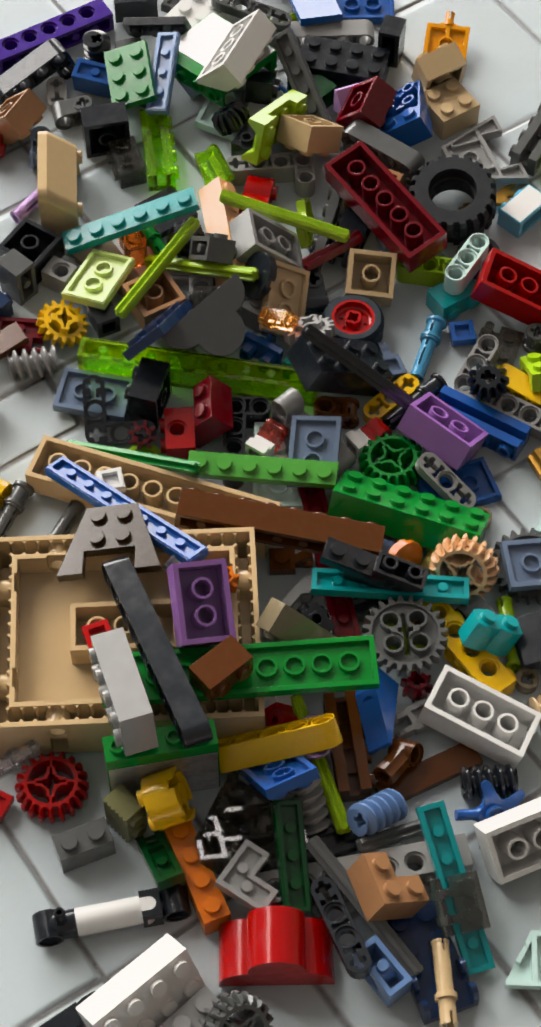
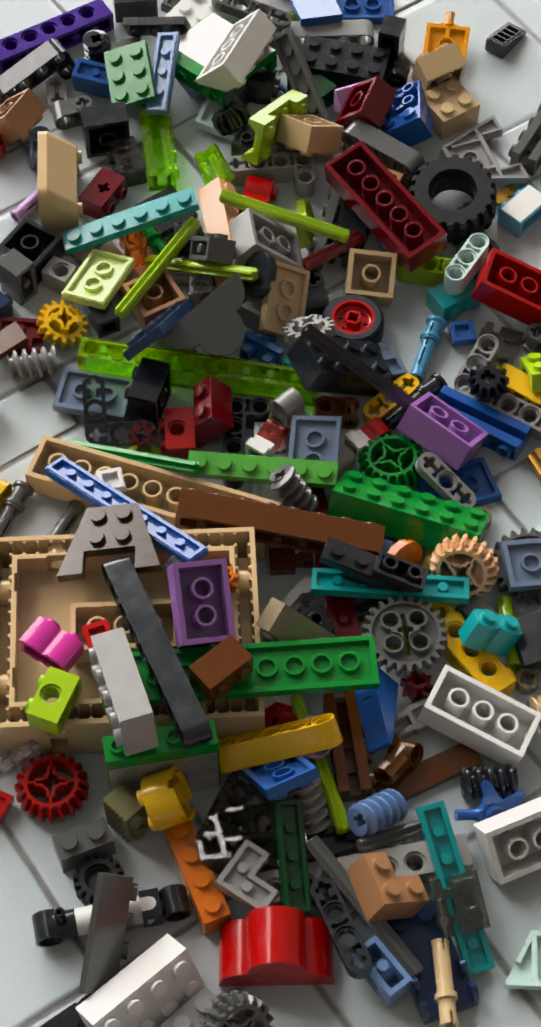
dark green plate [136,830,186,891] -> none
clear orange beam [257,307,300,331] -> none
none -> dark pink brick [19,616,84,672]
none -> lime brick [25,666,82,736]
none -> black tyre [73,853,124,905]
none -> dark red brick [78,167,128,220]
none -> dark grey slope [79,872,138,994]
none -> dark grey piece [269,464,319,512]
none -> black wheel [386,57,411,88]
none -> black slope [485,22,526,59]

